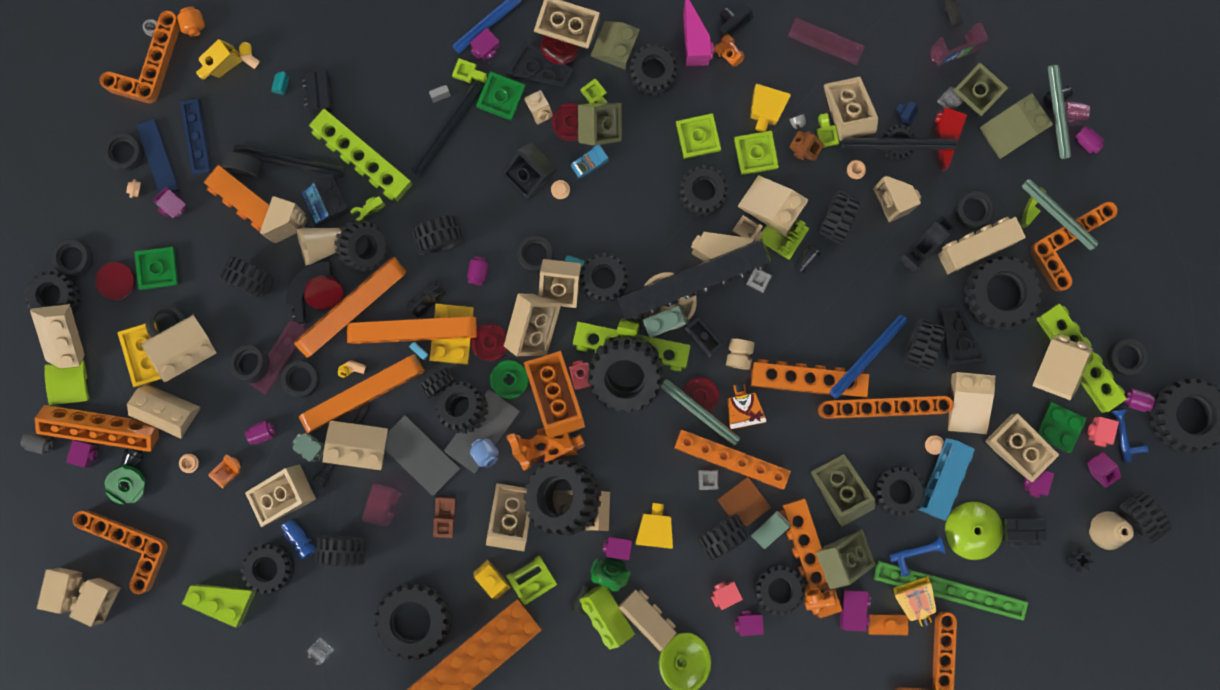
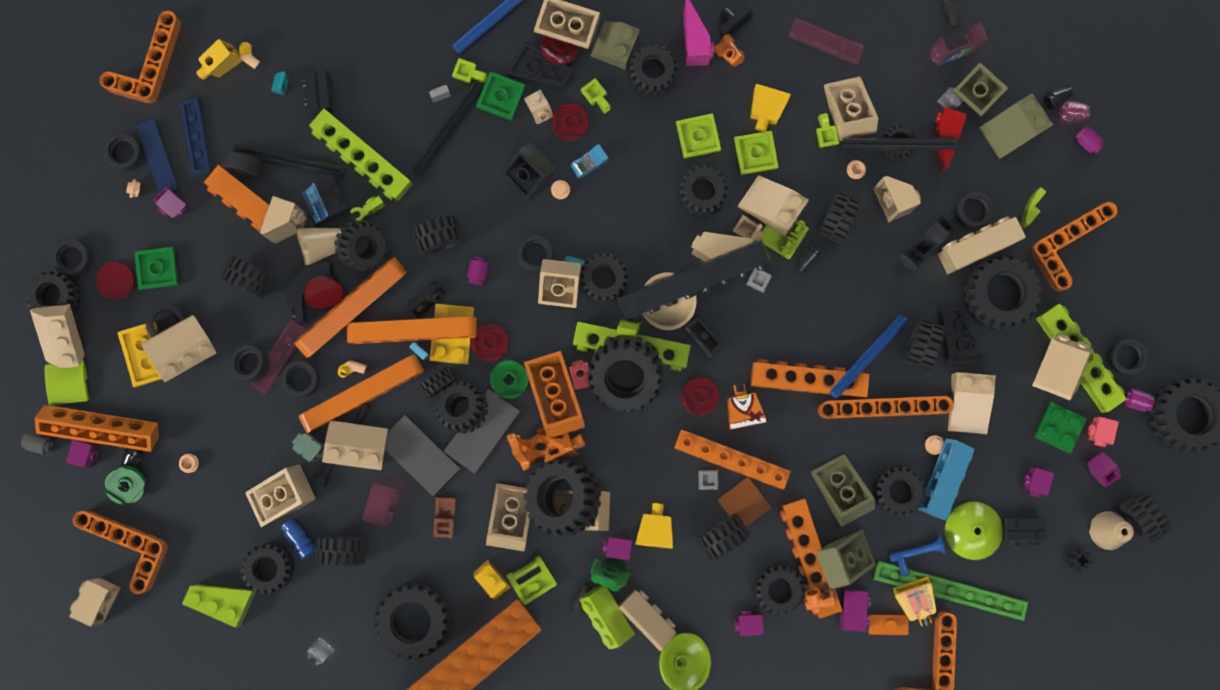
tan brick [37,568,83,614] -> none
tan slope [127,384,200,438] -> none
light grey hinge [143,19,157,36] -> none
orange head [177,7,205,37] -> none
orange bracket [209,455,241,489] -> none
magenta brick [245,420,276,445] -> none
magenta brick [470,28,501,61] -> none
medium blue head [470,438,499,468] -> none
tan slope [504,294,561,356] -> none
olive slope [578,103,622,146] -> none
sand green brick [643,305,689,338] -> none
sand green axle [661,379,740,445] -> none
coral brick [711,581,743,610] -> none
tan wheel [726,339,755,370] -> none
sand green tile [751,510,791,549] -> none
dark orange brick [789,131,824,161] -> none
light grey hinge [790,114,806,129] -> none
dark blue tile [896,101,919,127] -> none
tan slope [985,413,1059,482] -> none
sand green axle [1022,179,1098,250] -> none
sand green axle [1048,65,1071,159] -> none
blue piece [1109,408,1148,462] -> none

